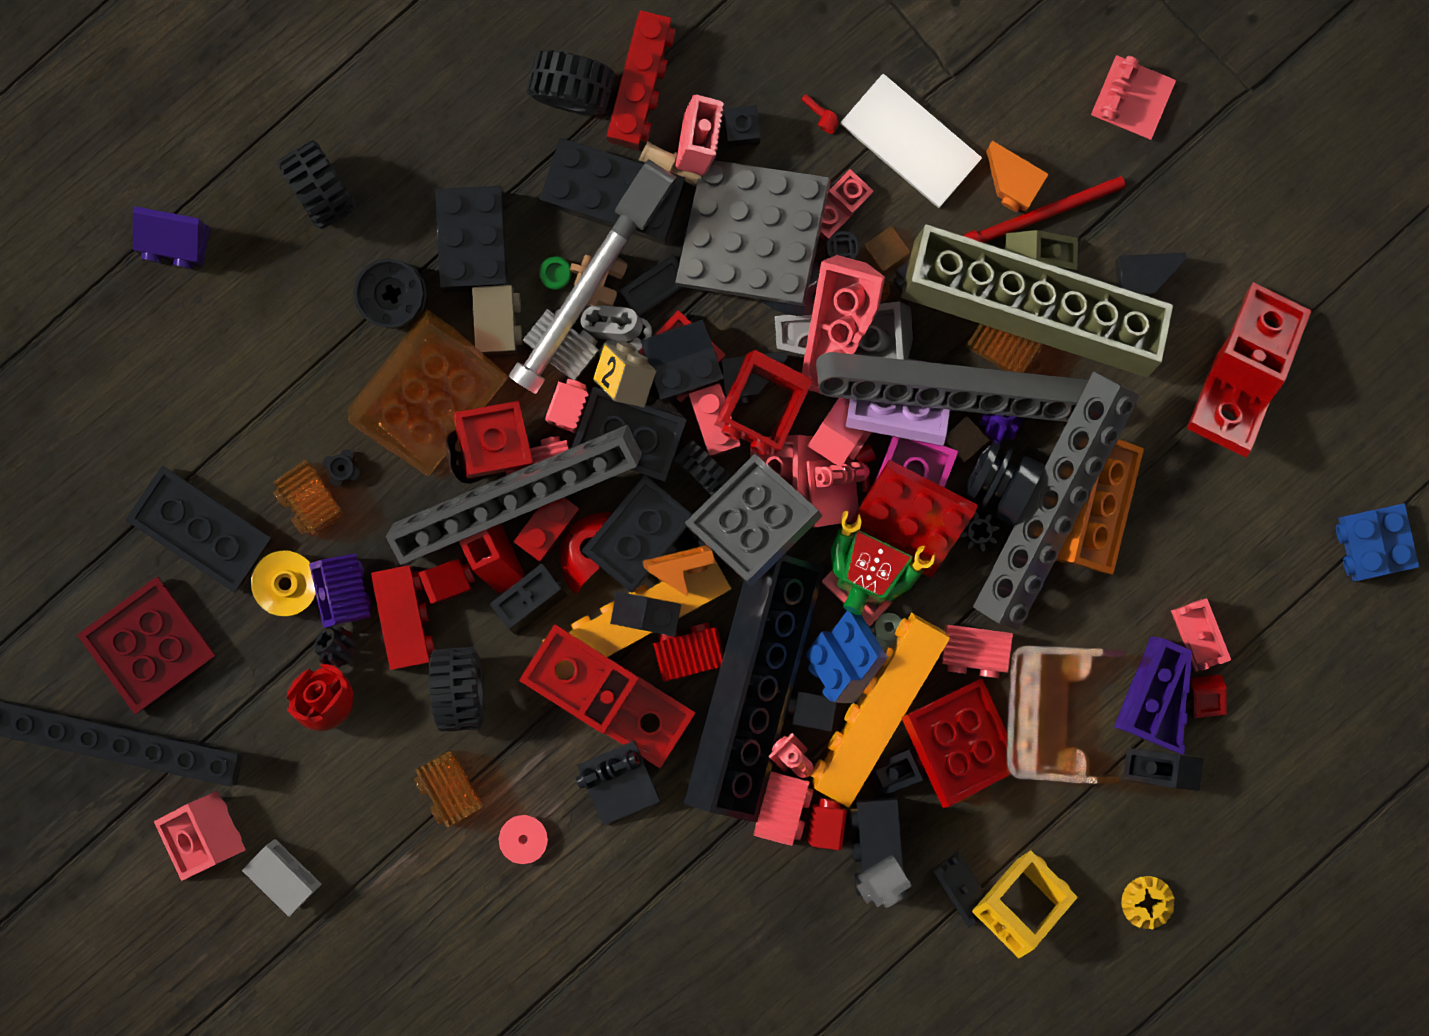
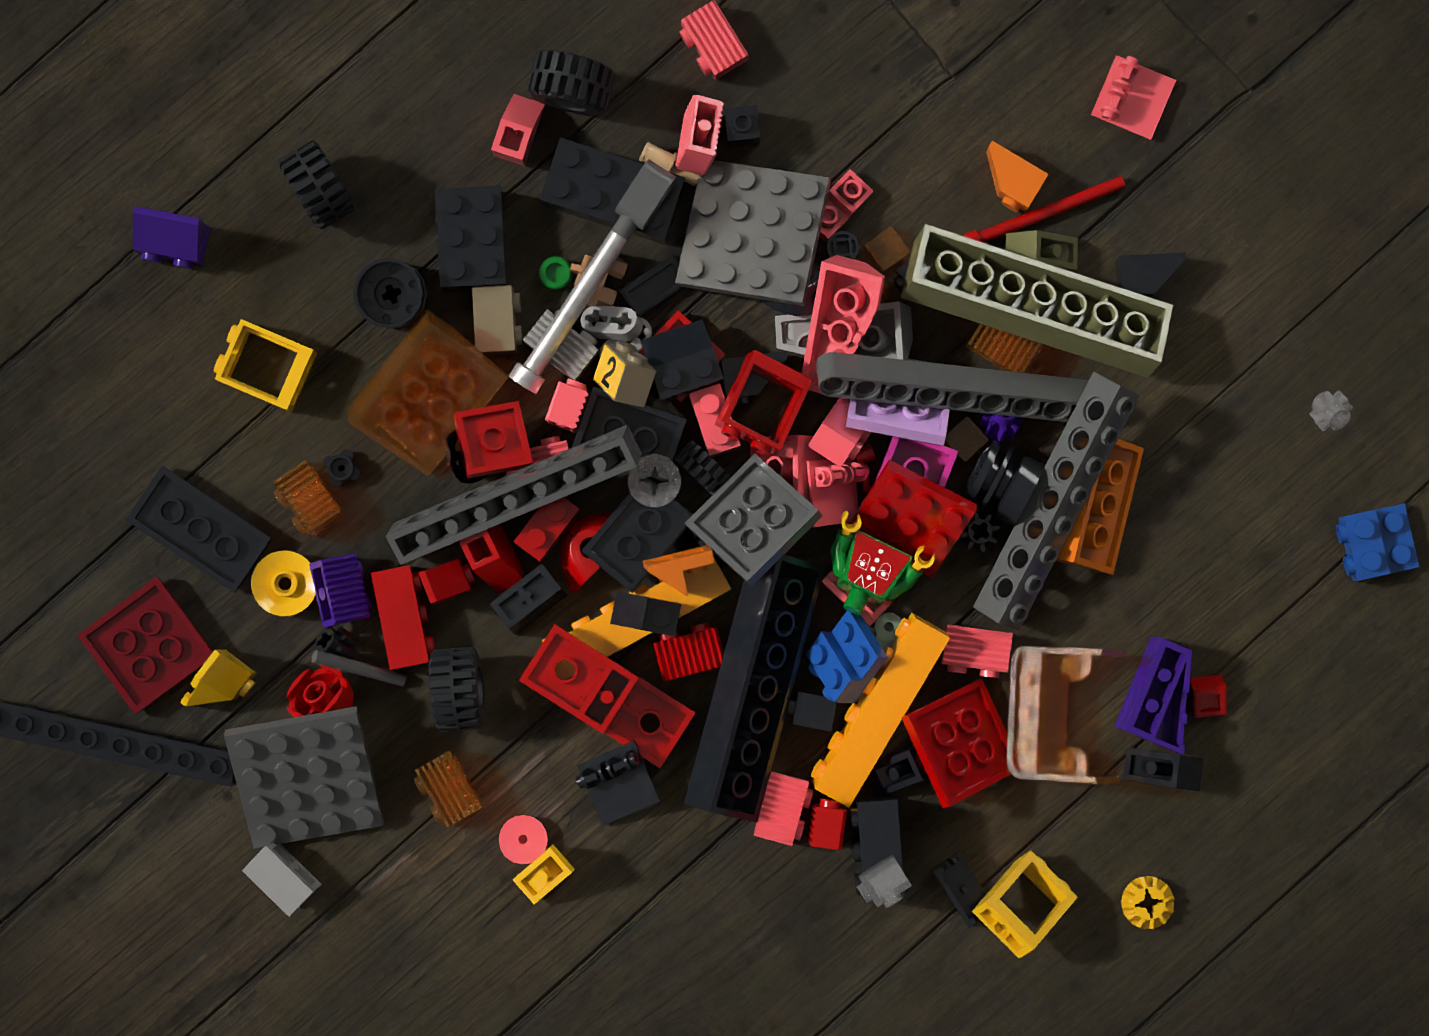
coral slope [154,791,245,881] -> none
red brick [607,10,676,151] -> none
coral hinge [769,733,814,778] -> none
red hand [801,94,839,134] -> none
white tile [840,74,982,208] -> none
coral hinge [1171,598,1231,672] -> none
red bracket [1187,282,1311,458] -> none
none -> yellow slope [180,650,257,706]
none -> yellow window [214,319,317,413]
none -> dark grey plate [224,706,384,849]
none -> dark grey bar [312,650,407,686]
none -> coral slope [491,94,545,166]
none -> yellow slope [513,845,575,904]
none -> clear gear [628,454,681,507]
none -> coral brick [679,0,749,80]
none -> clear gear [1309,390,1353,431]

